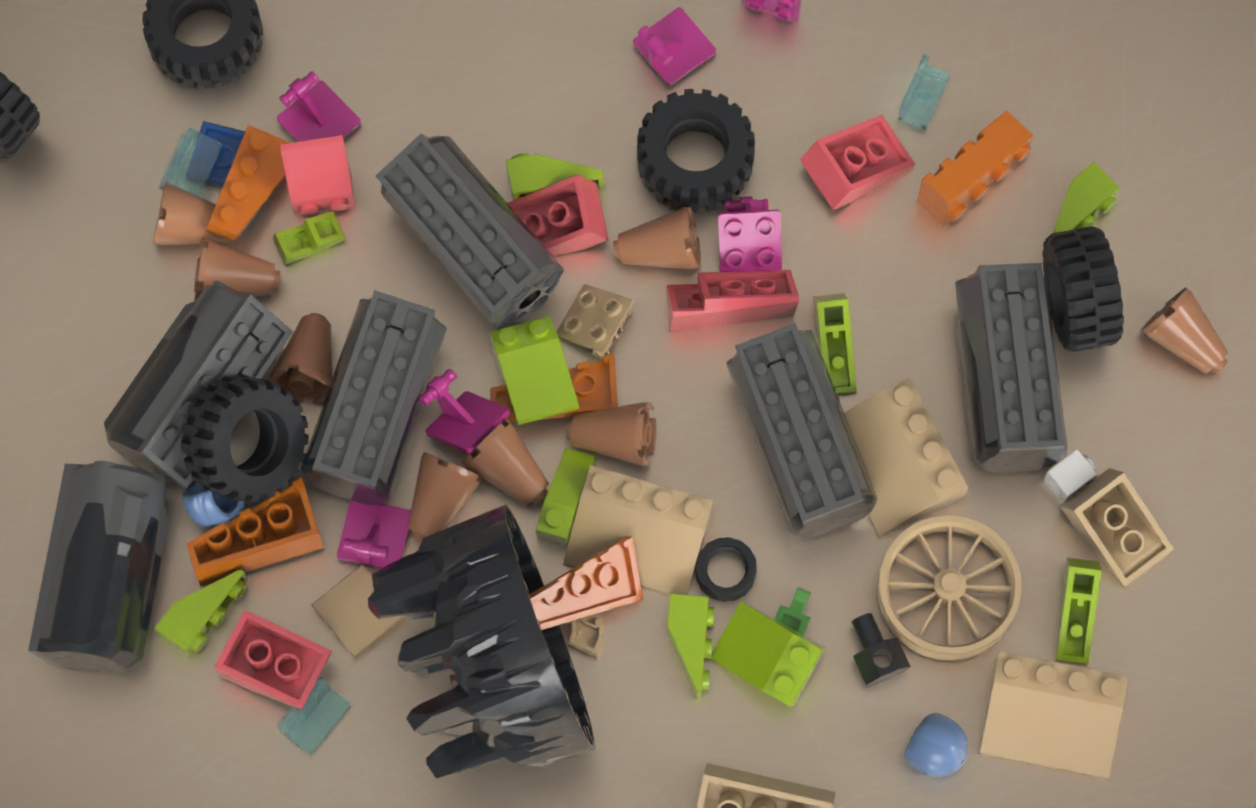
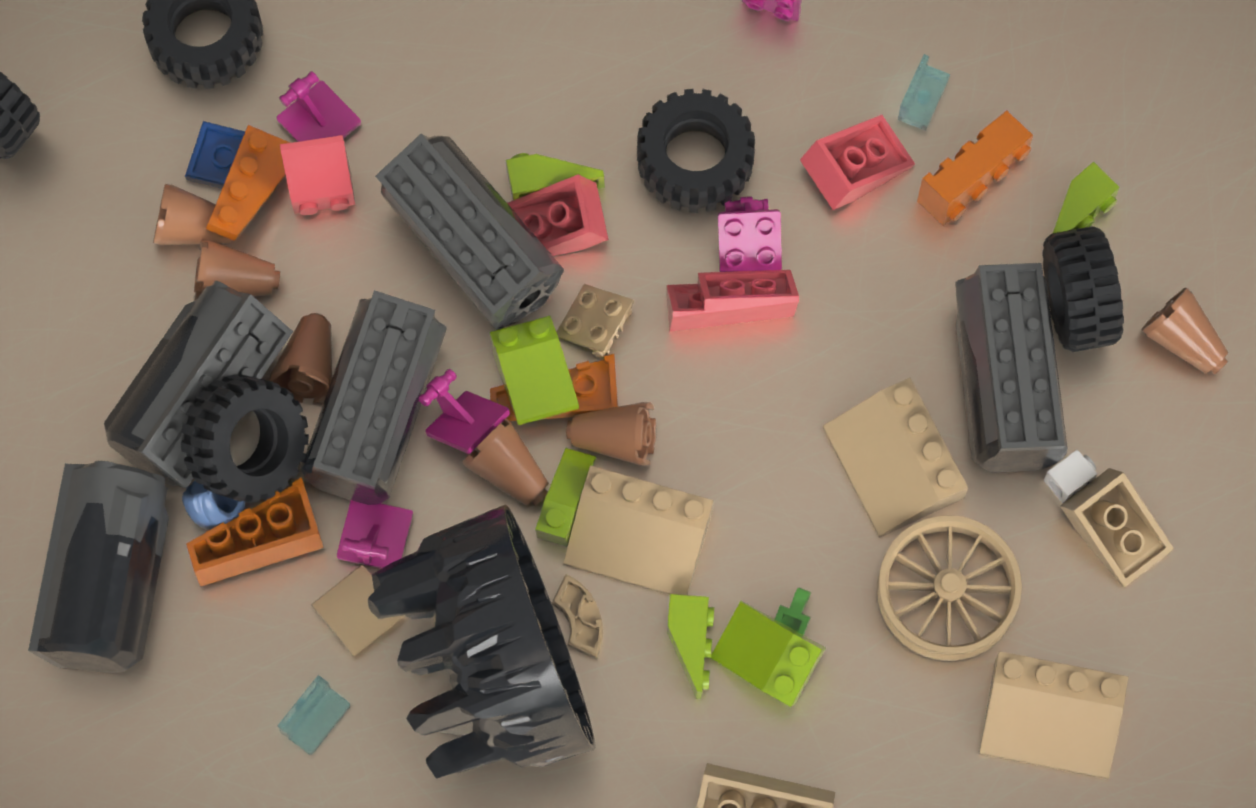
lime slope [155,569,248,657] -> none
clear light blue panel [158,127,222,196] -> none
coral slope [214,609,332,710] -> none
lime slope [273,211,346,265] -> none
nougat cone [408,452,482,542] -> none
wing [529,536,643,630] -> none
nougat cone [613,207,701,269] -> none
dark pink plate [633,7,716,86] -> none
black tyre [696,537,757,602] -> none
dark grey piece [726,323,878,538] -> none
lime slope [813,293,857,394] -> none
black piece [851,613,911,687] -> none
medium blue piece [904,713,968,777] -> none
lime slope [1056,557,1102,664] -> none

